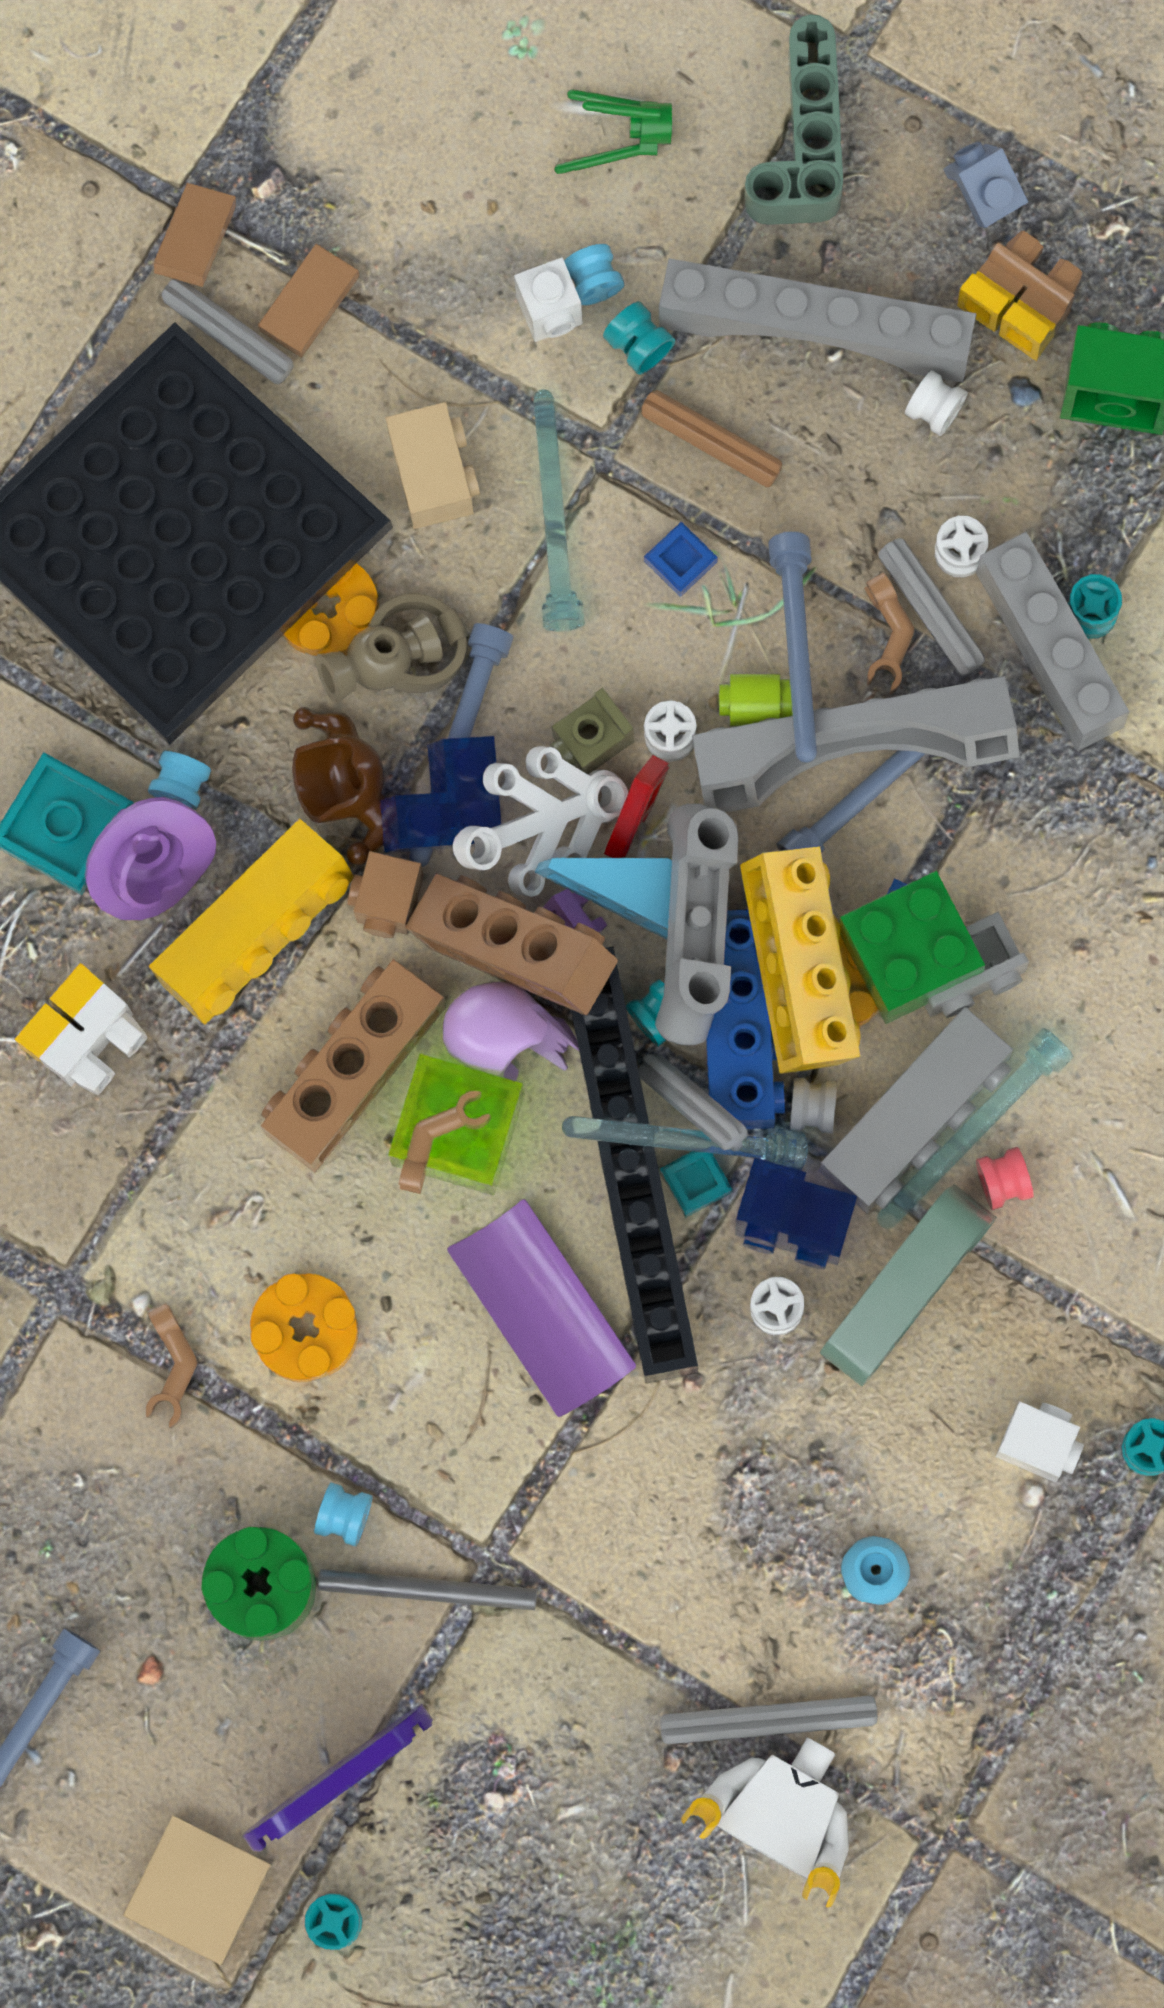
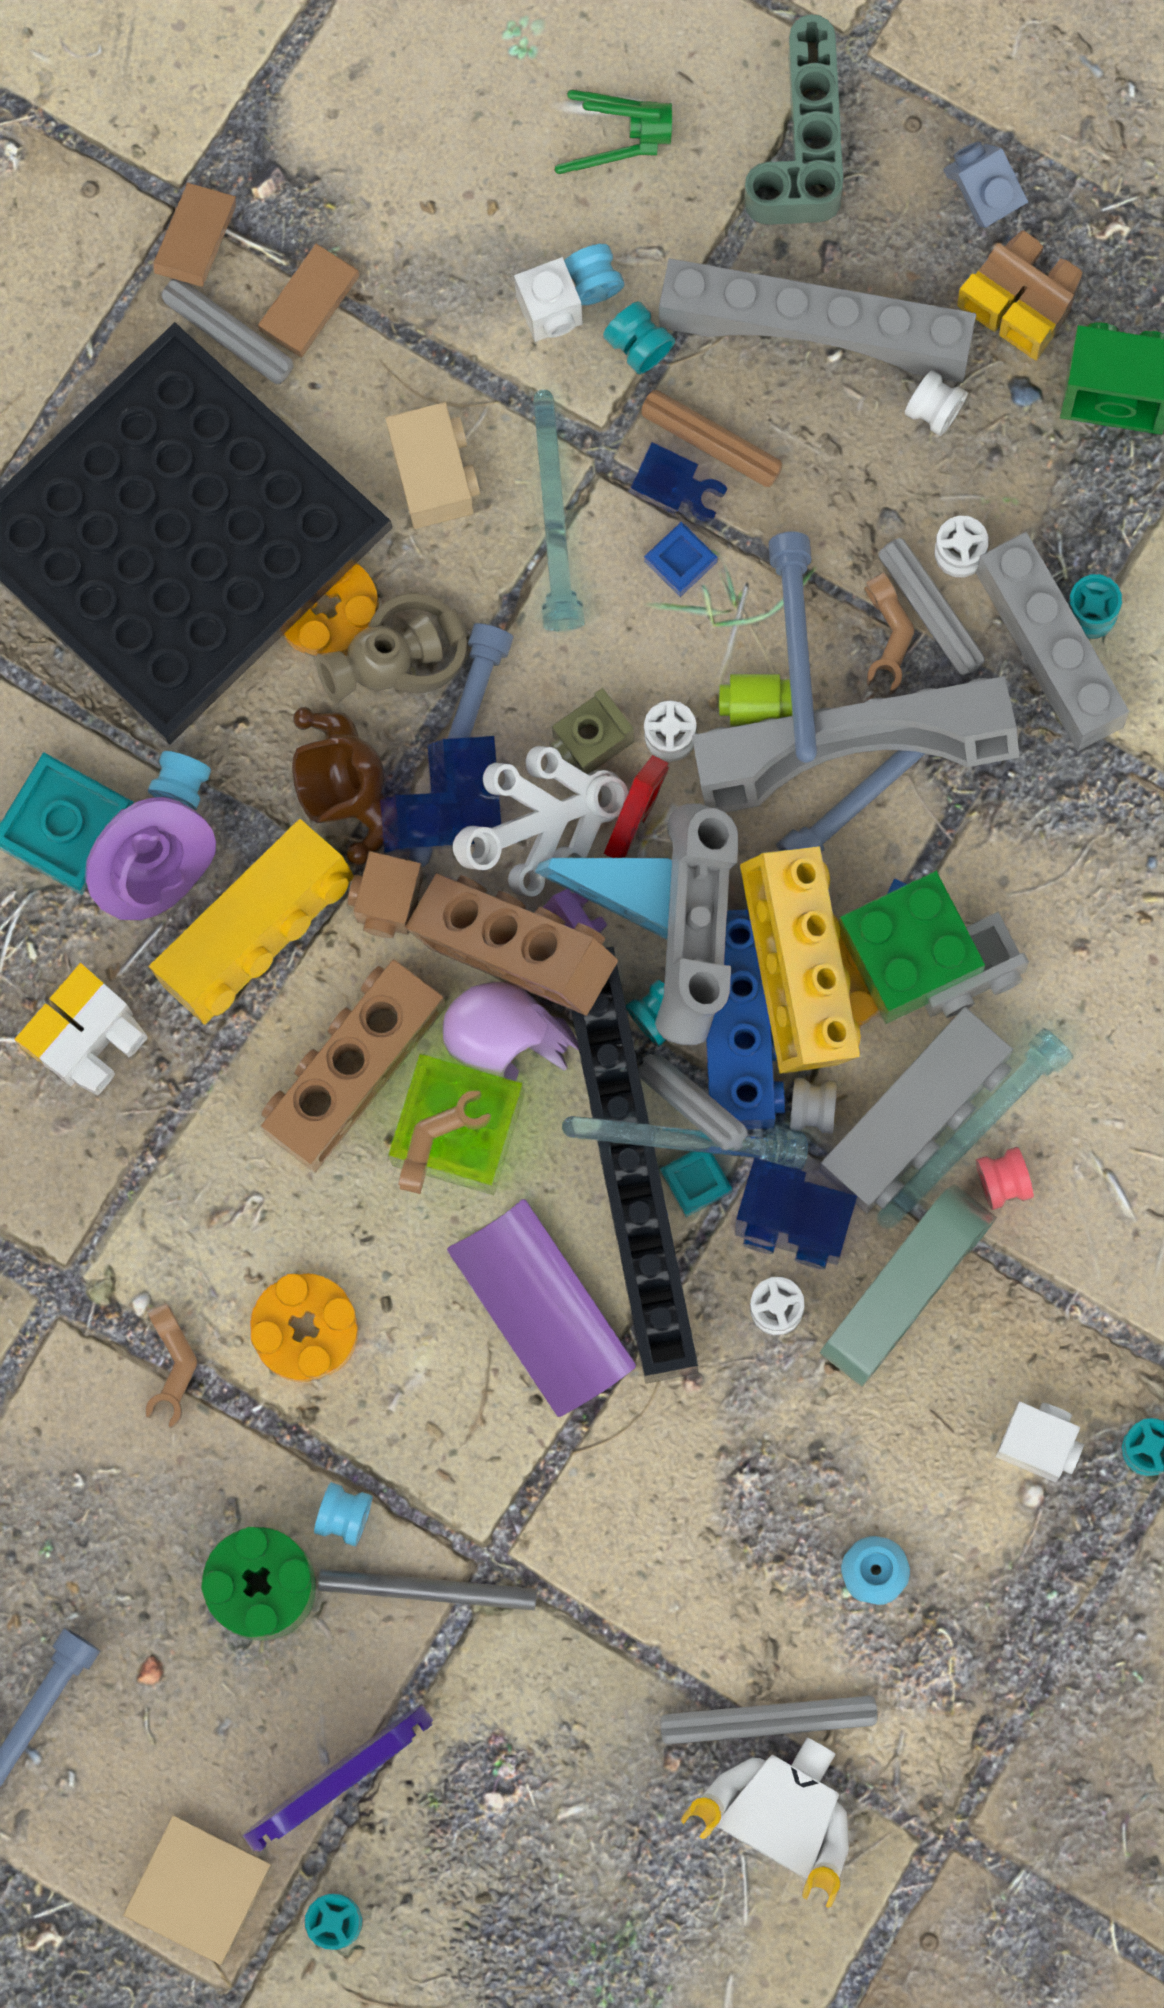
none -> clear blue plate [628,442,728,522]

